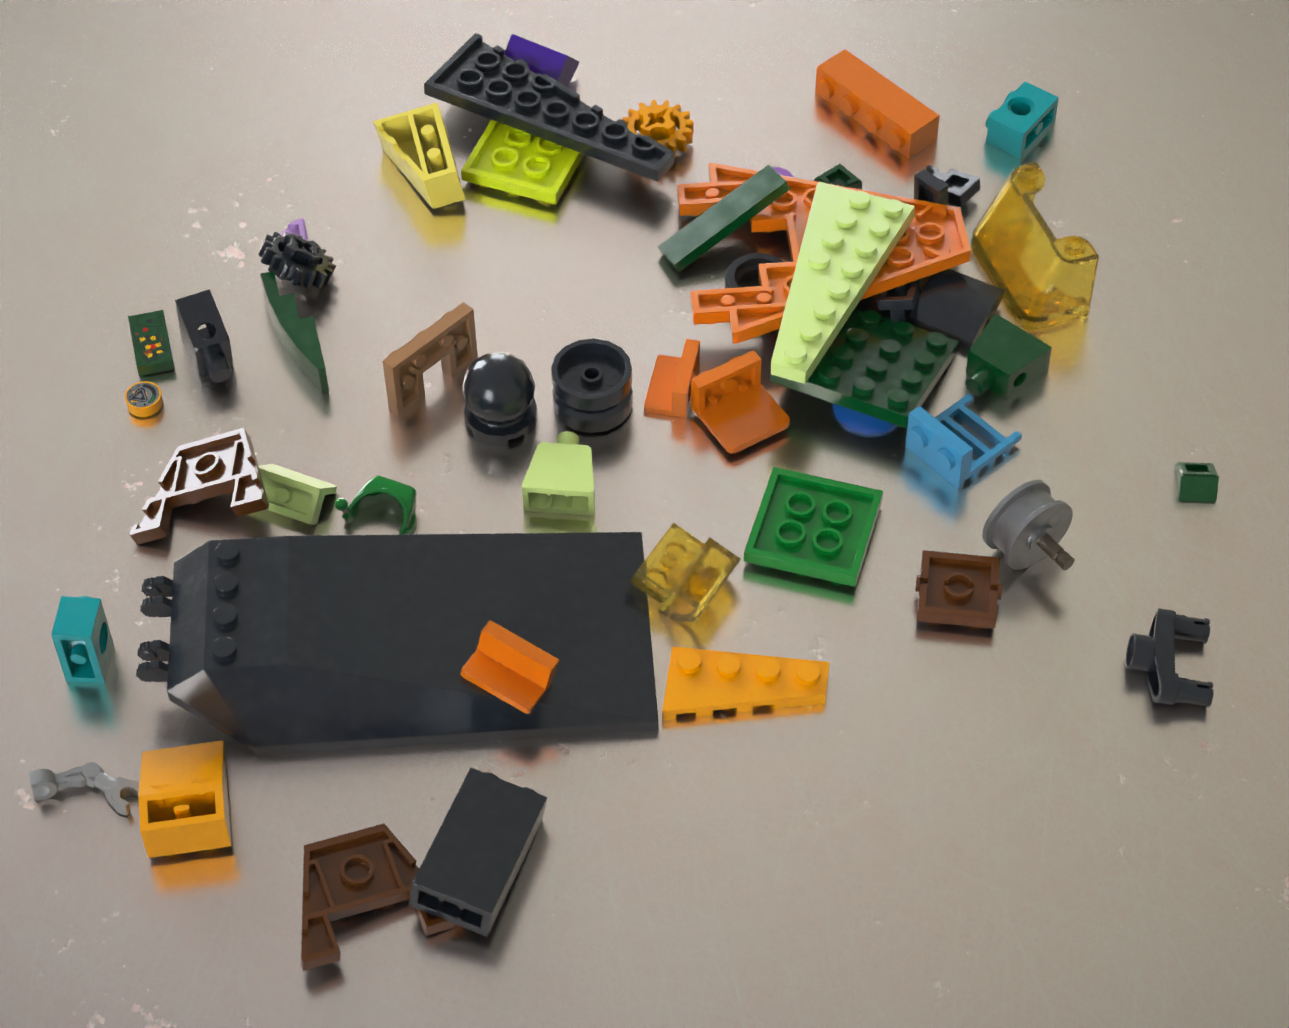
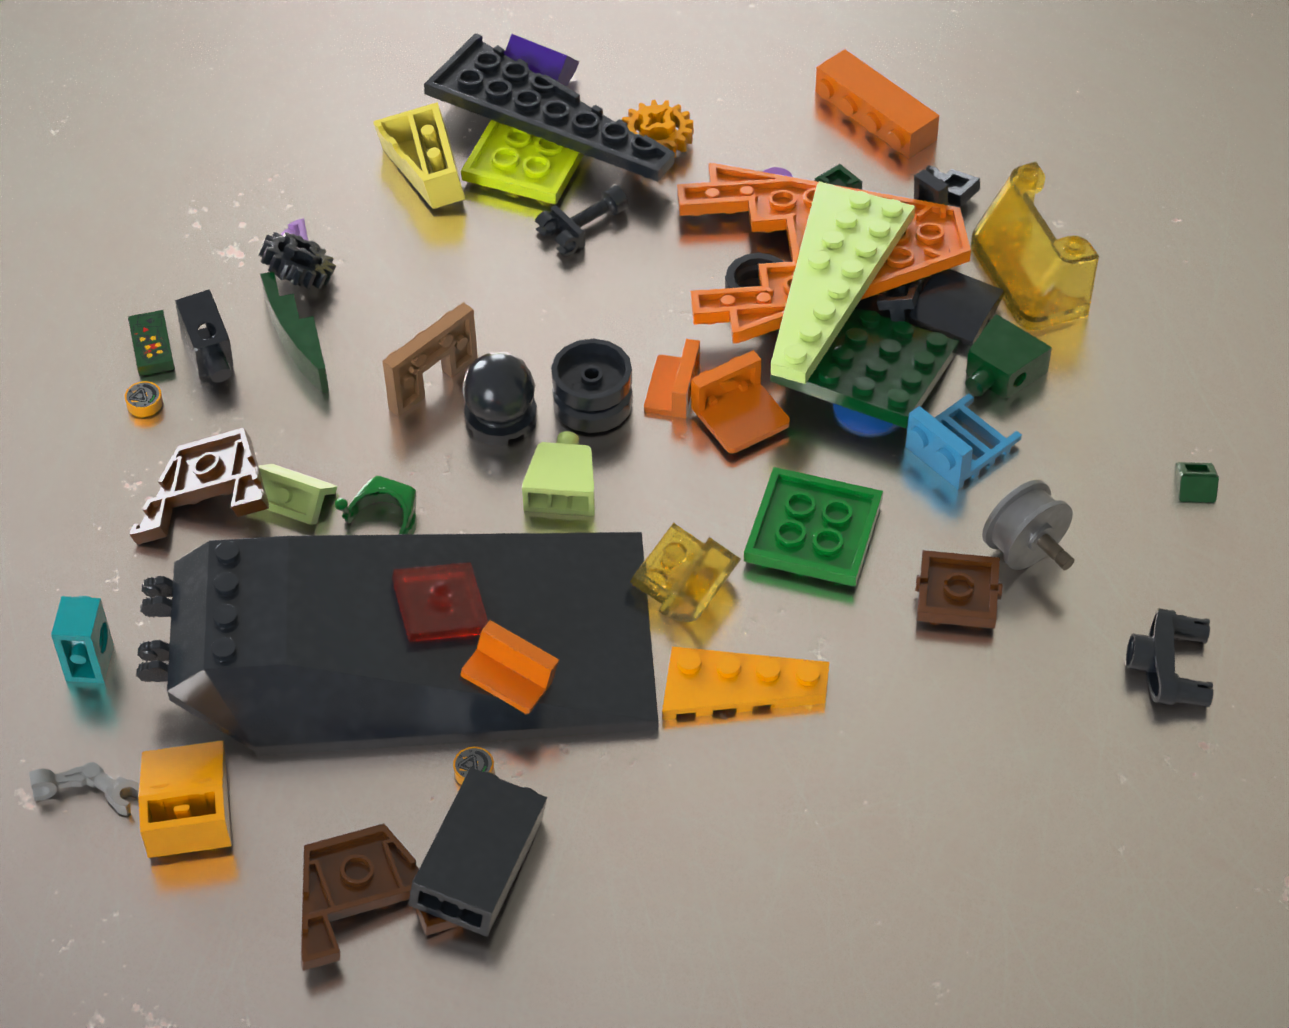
tile [658,164,790,272] -> none
teal brick [985,81,1059,159] -> none
none -> clear red plate [392,562,488,642]
none -> tile [453,747,495,785]
none -> black bar [534,185,629,256]

